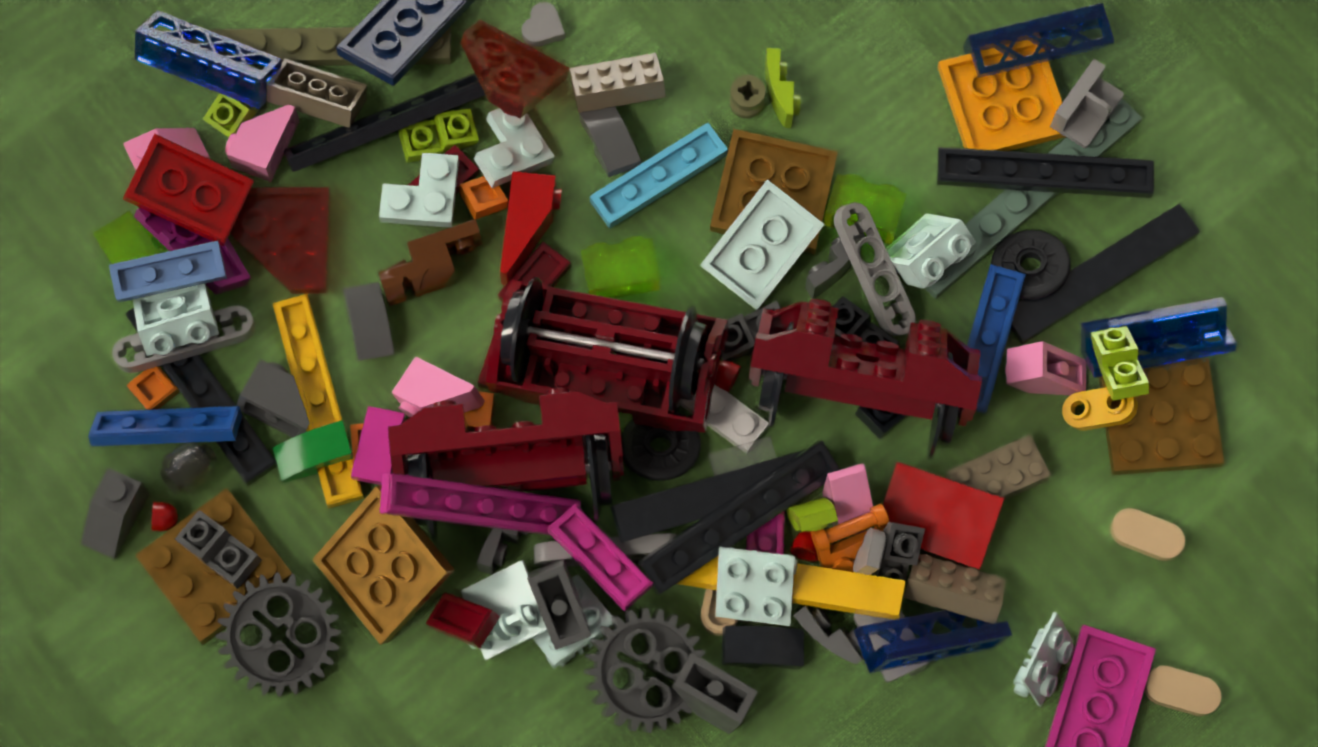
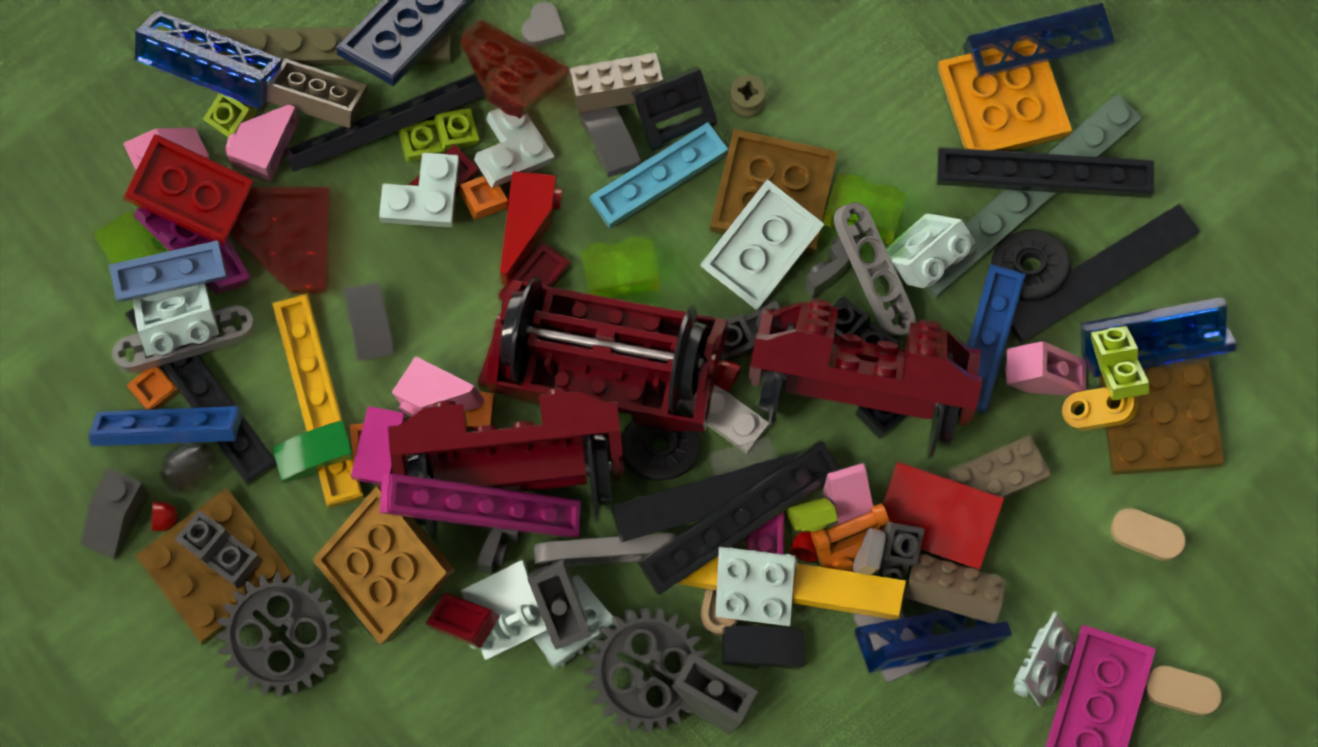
dark grey slope [237,359,310,438] -> none
reddish brown plate [378,219,482,307] -> none
dark pink tile [548,504,653,611] -> none
lime slope [765,48,801,128] -> none
dark grey slope [794,606,867,664] -> none
light grey panel [1050,59,1124,148] -> none
none -> black plate [632,66,718,151]

